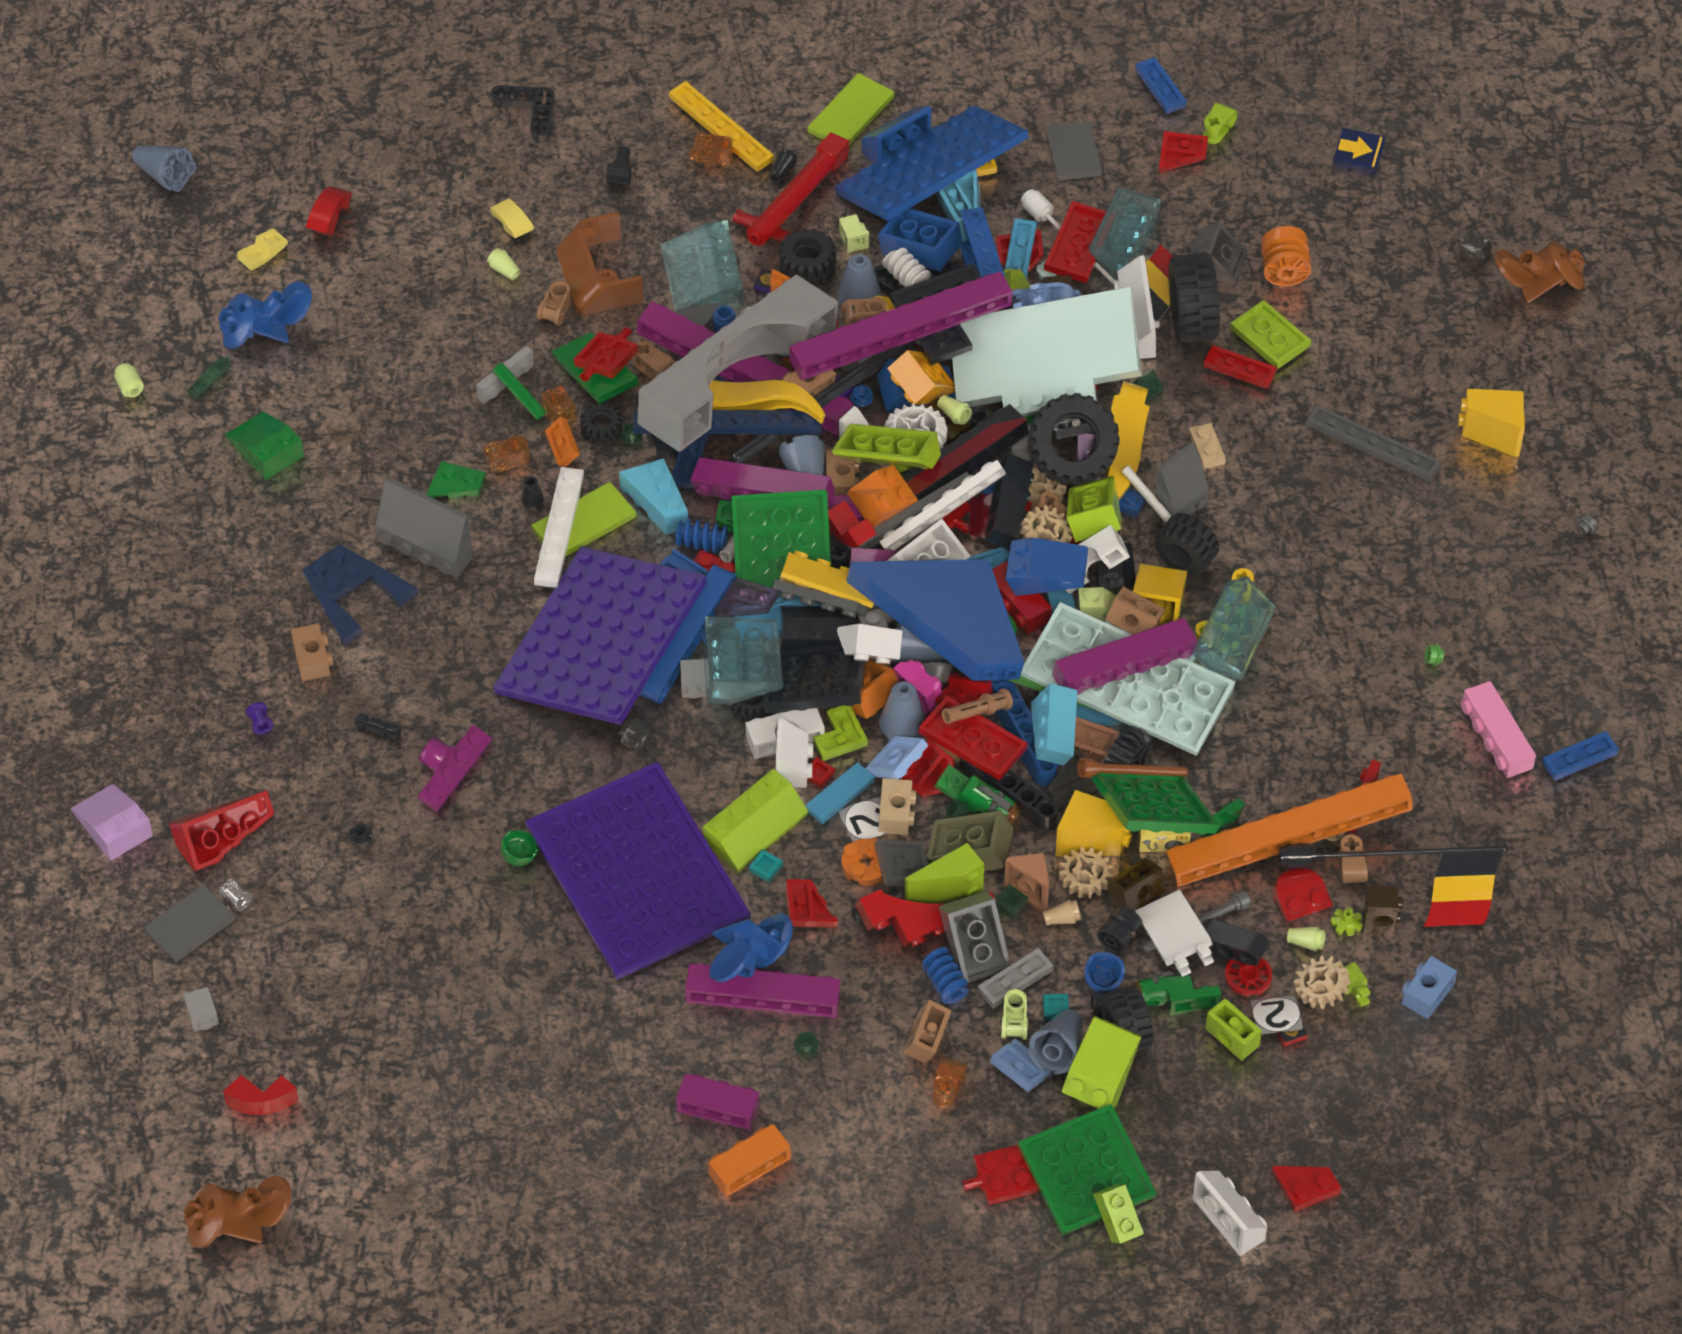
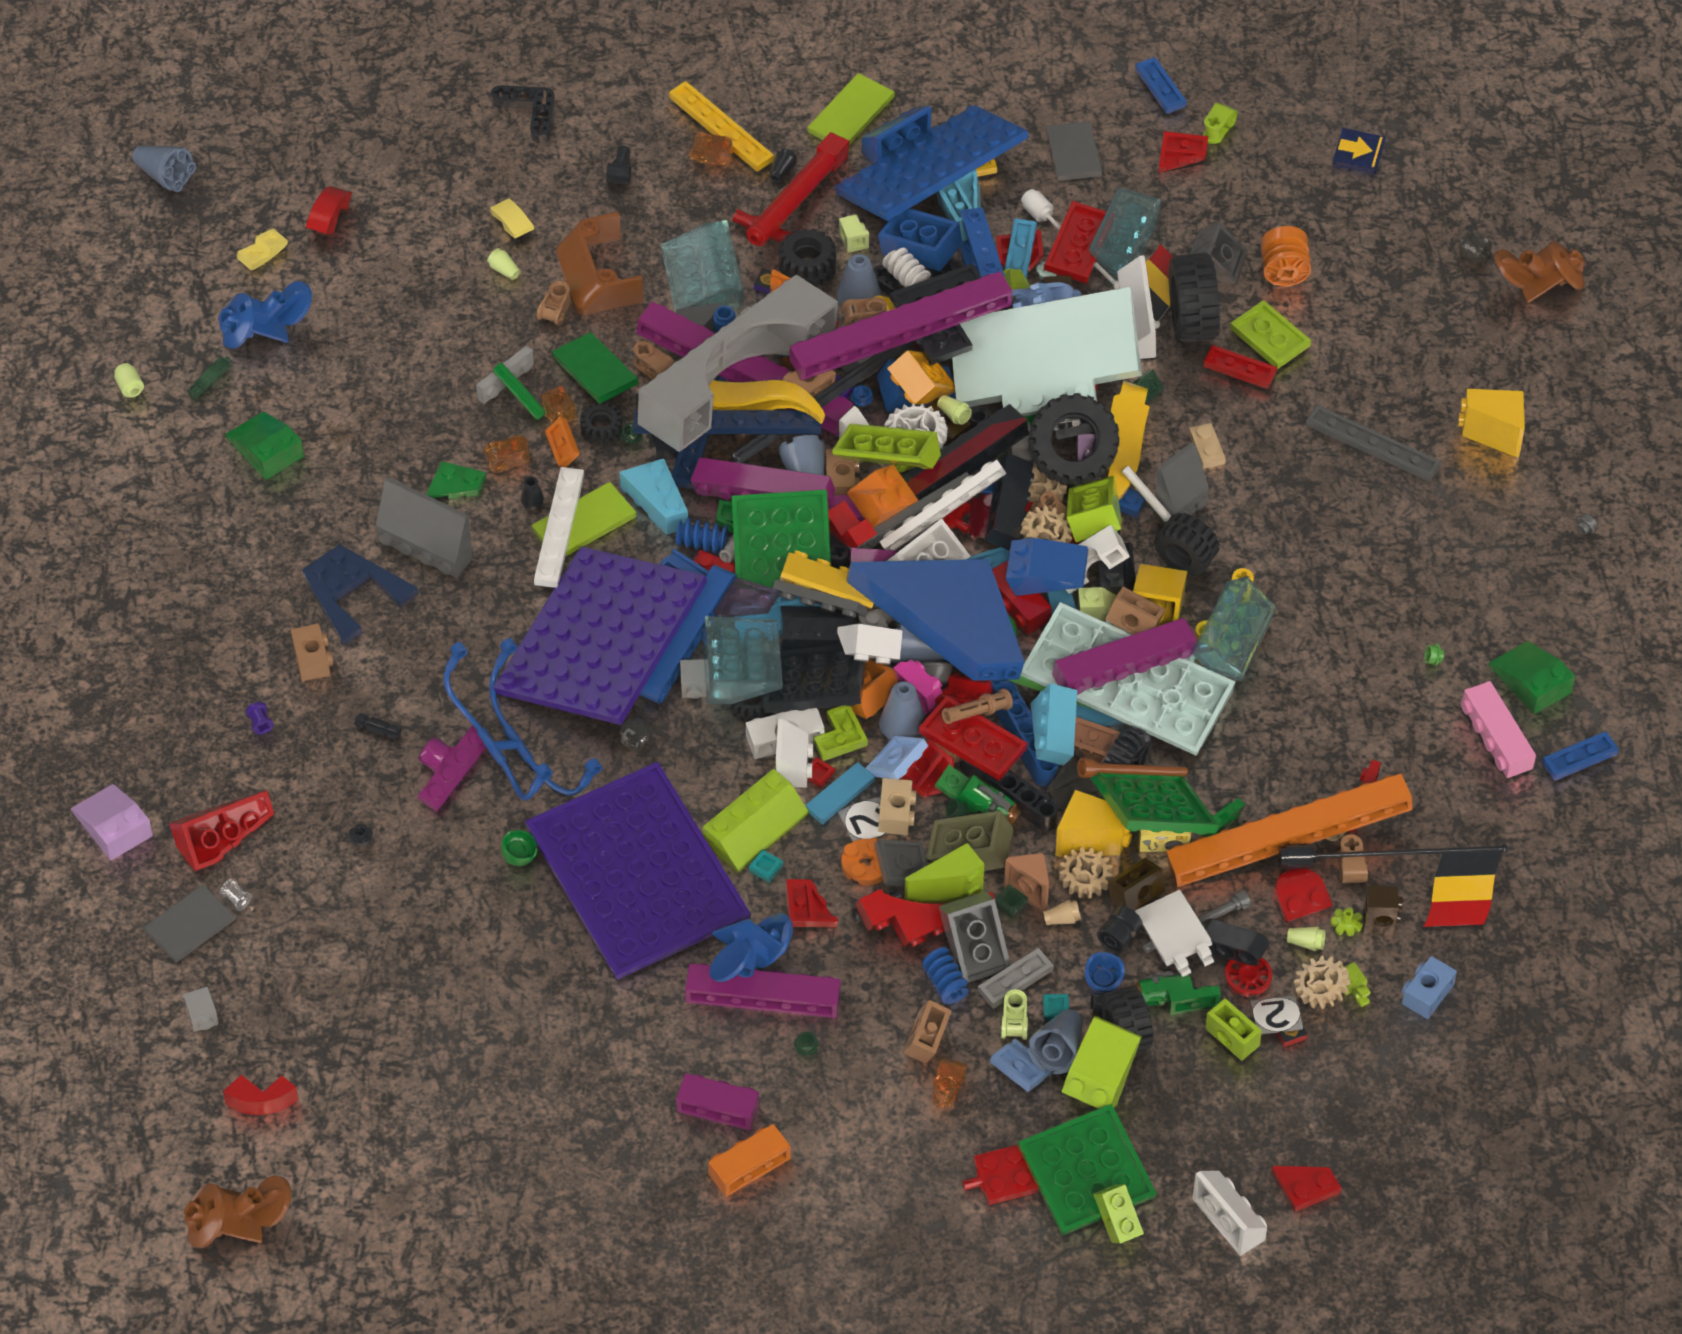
red plate [573,327,639,382] -> none
none -> blue bar [443,638,602,801]
none -> green slope [1489,641,1576,715]

